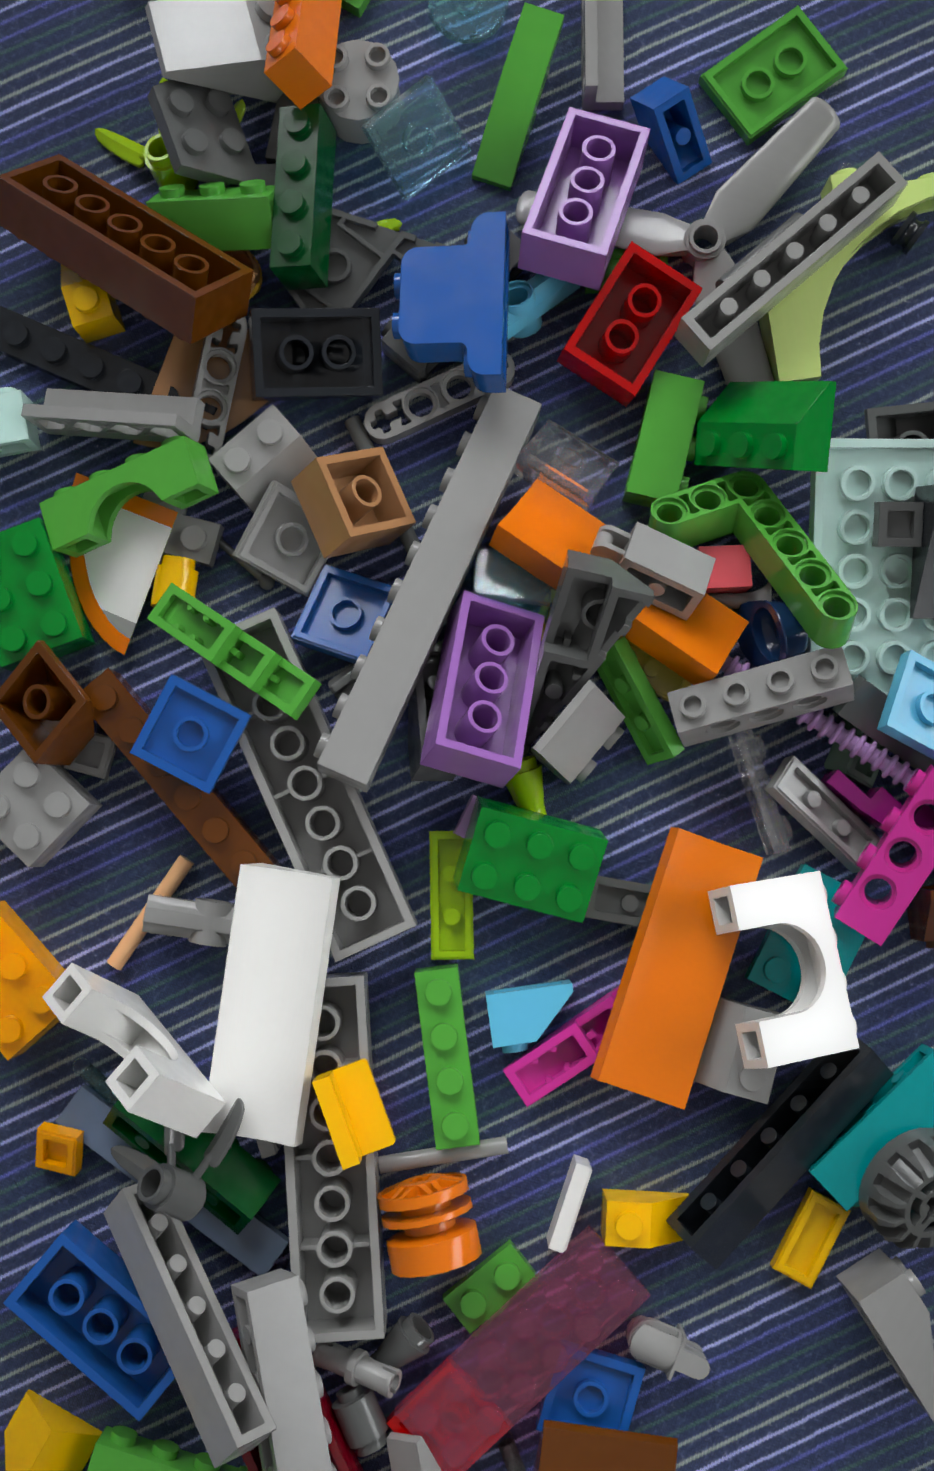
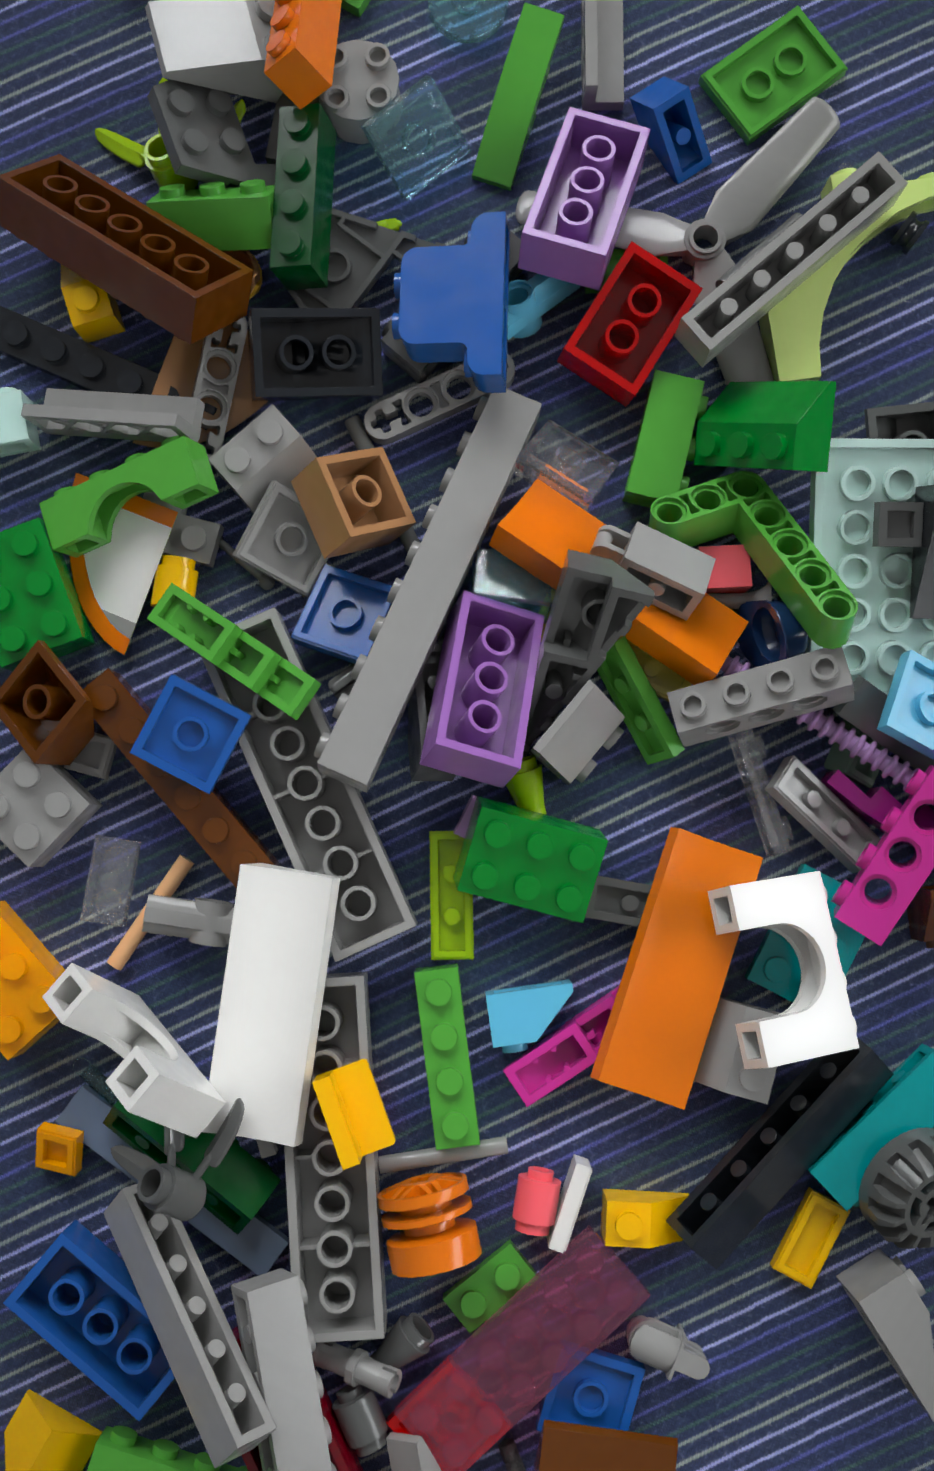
none -> clear plate [80,835,142,927]
none -> coral brick [512,1166,561,1236]

